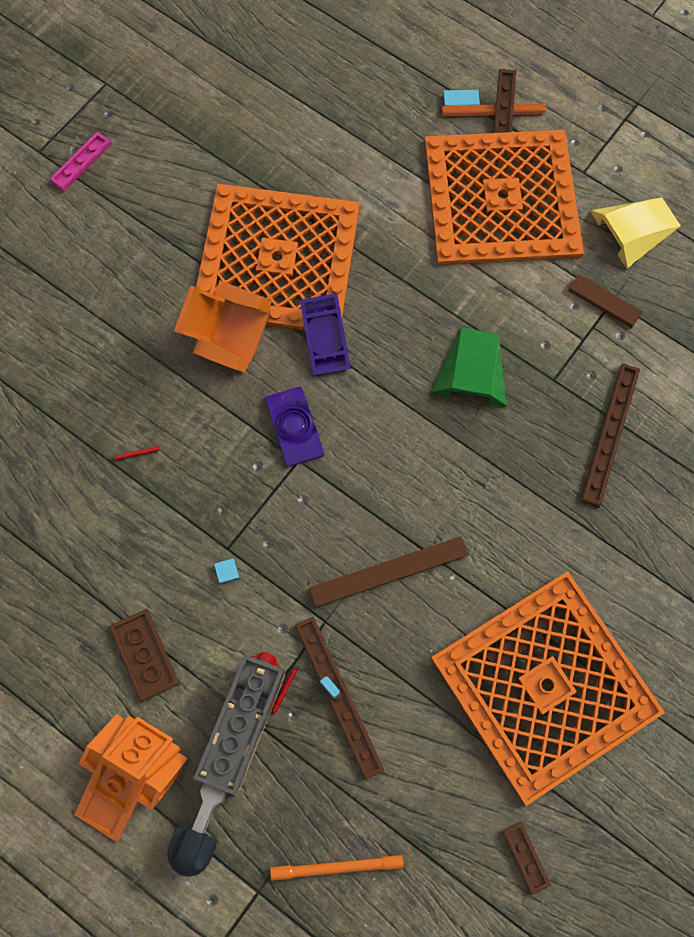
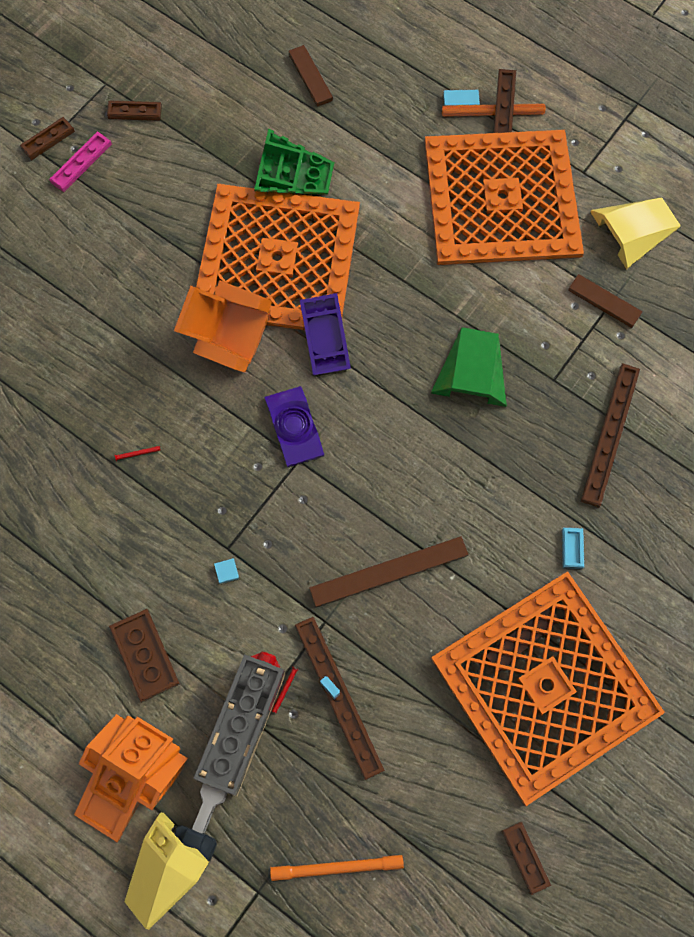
none -> reddish brown tile [20,117,75,161]
none -> reddish brown tile [107,101,162,121]
none -> light yellow wedge [124,812,209,930]
none -> green wedge [254,128,335,195]
none -> reddish brown tile [288,45,333,107]
none -> medium azure tile [562,528,584,569]

